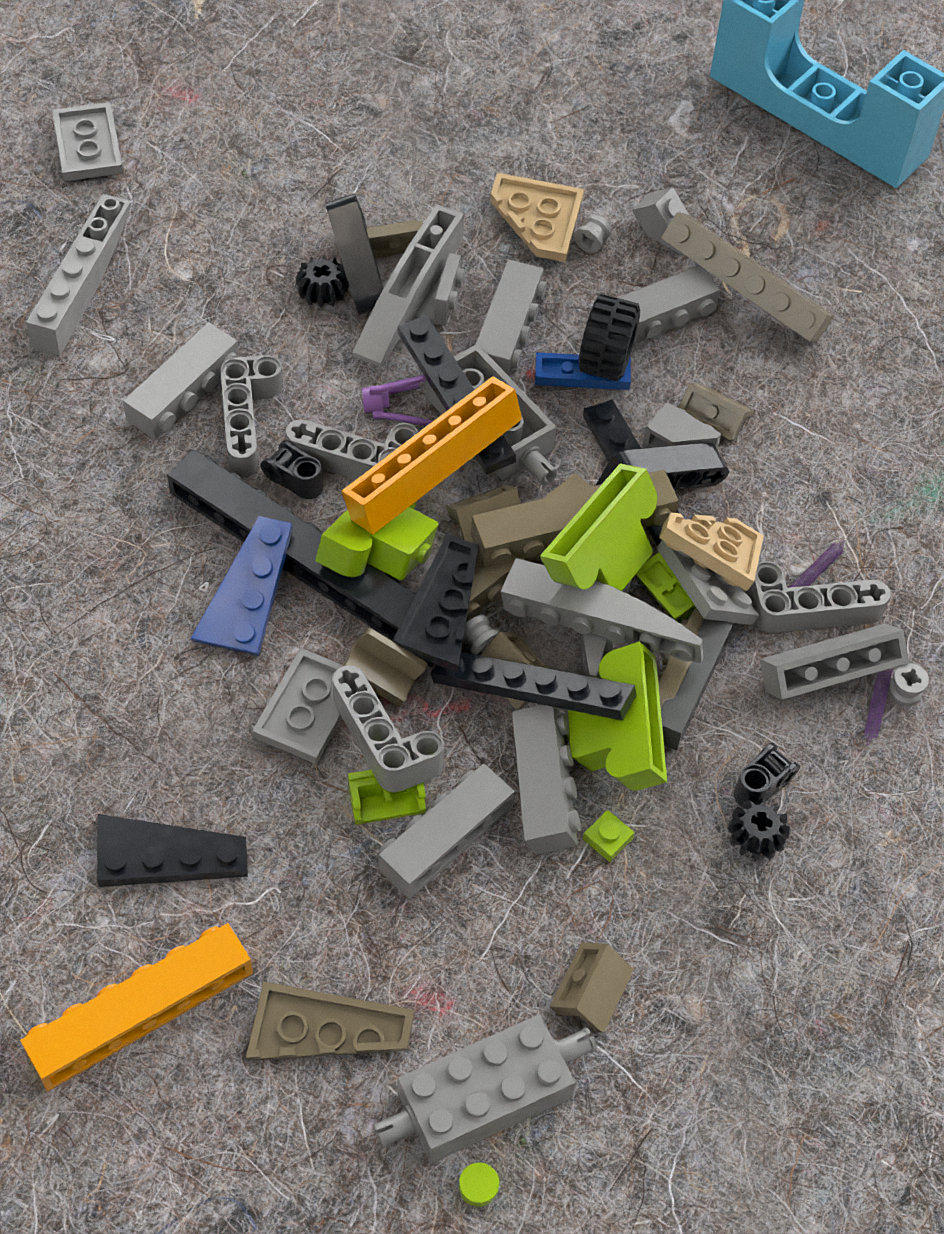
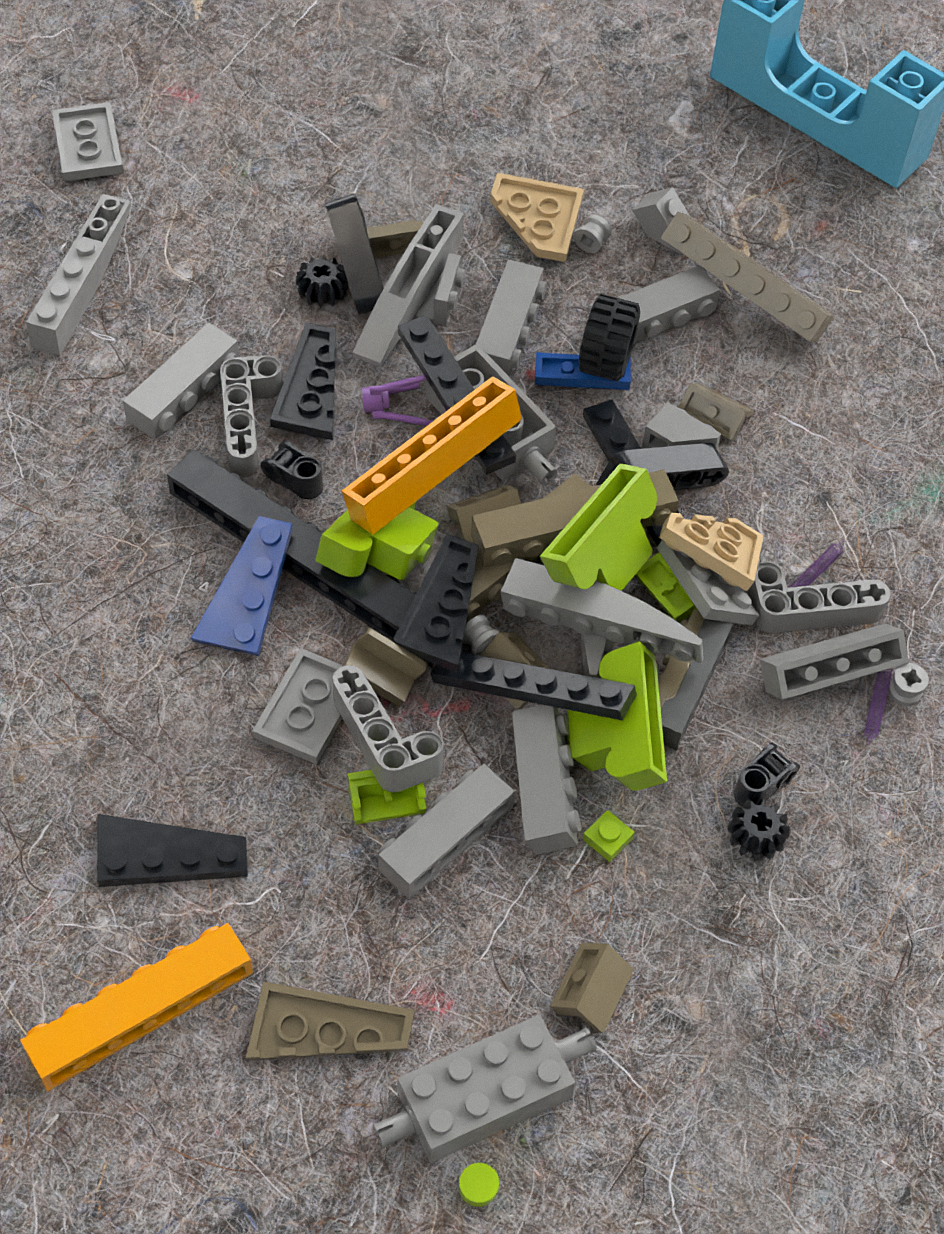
light grey beam [286,419,418,480] -> none
none -> black wing [270,323,336,440]

